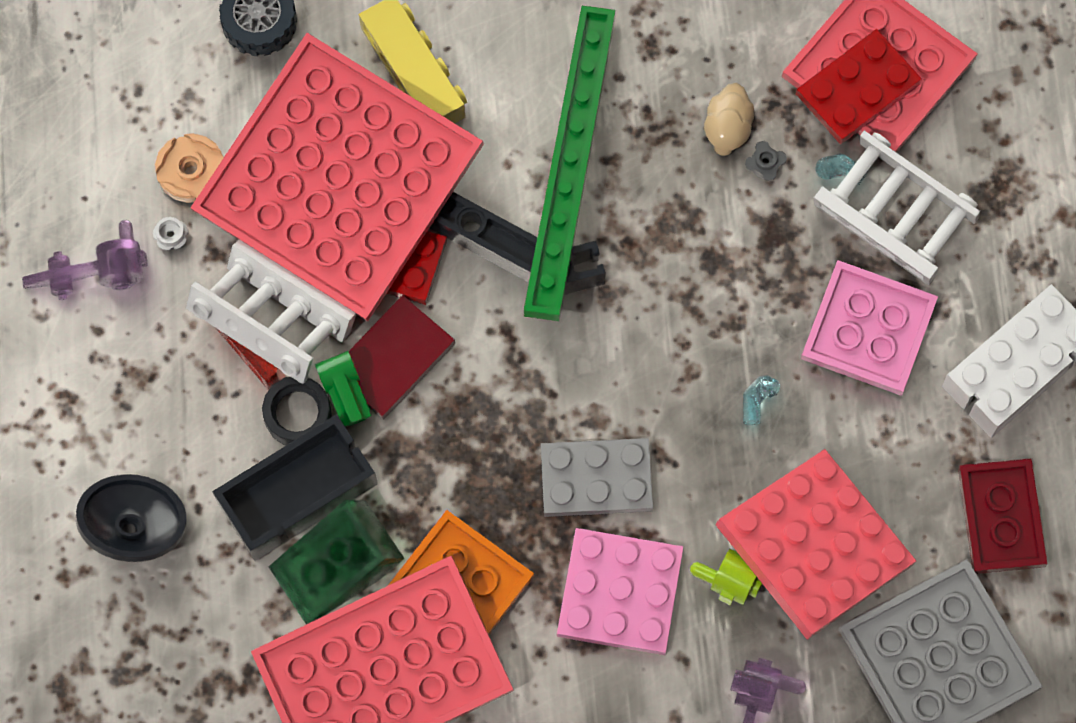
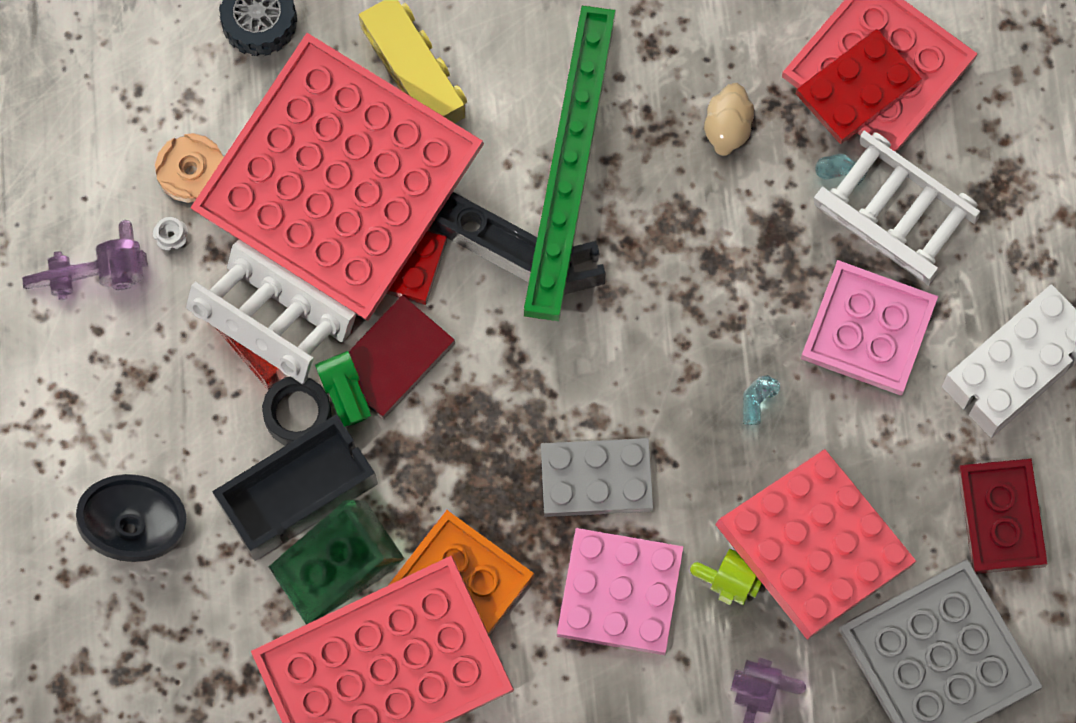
dark grey plate [745,141,787,181] -> none

